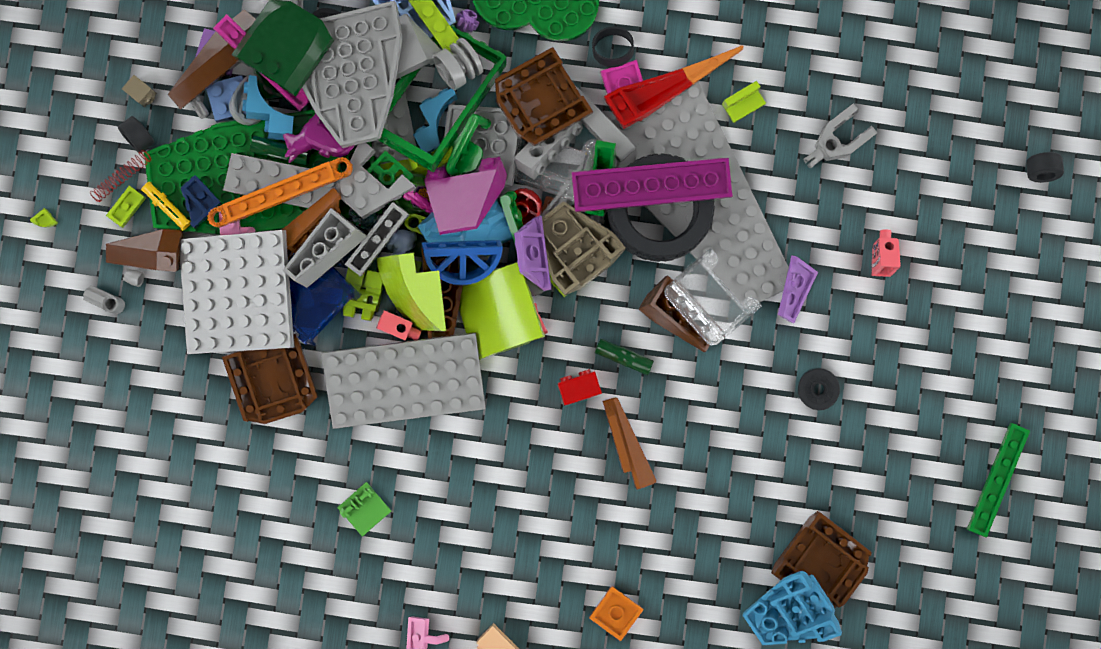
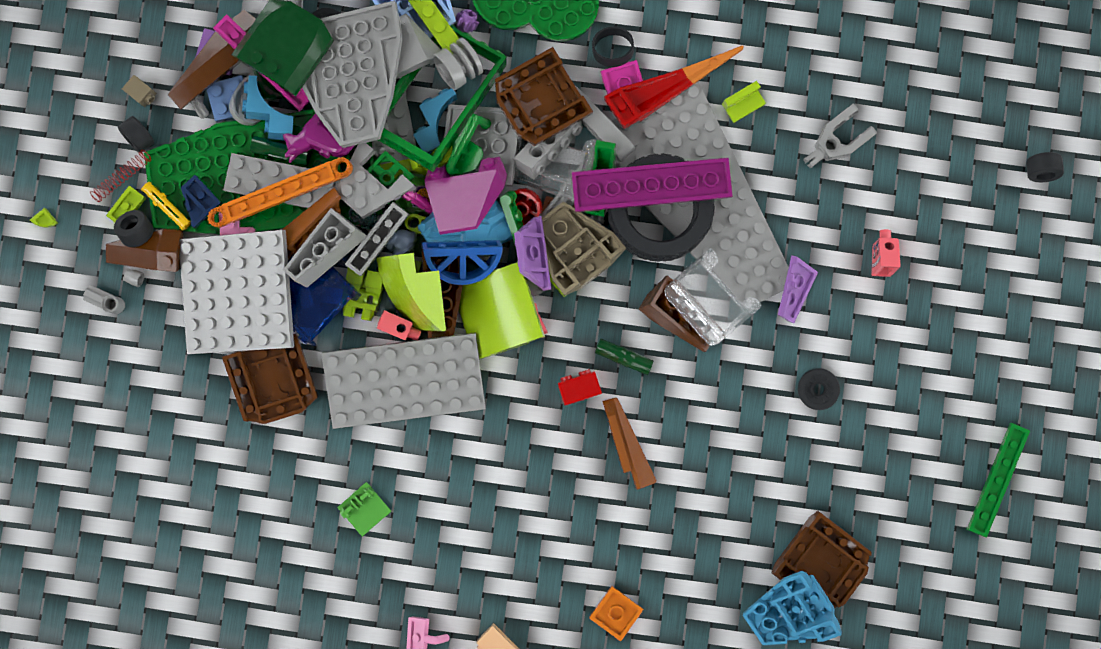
none -> black tyre [114,210,153,247]

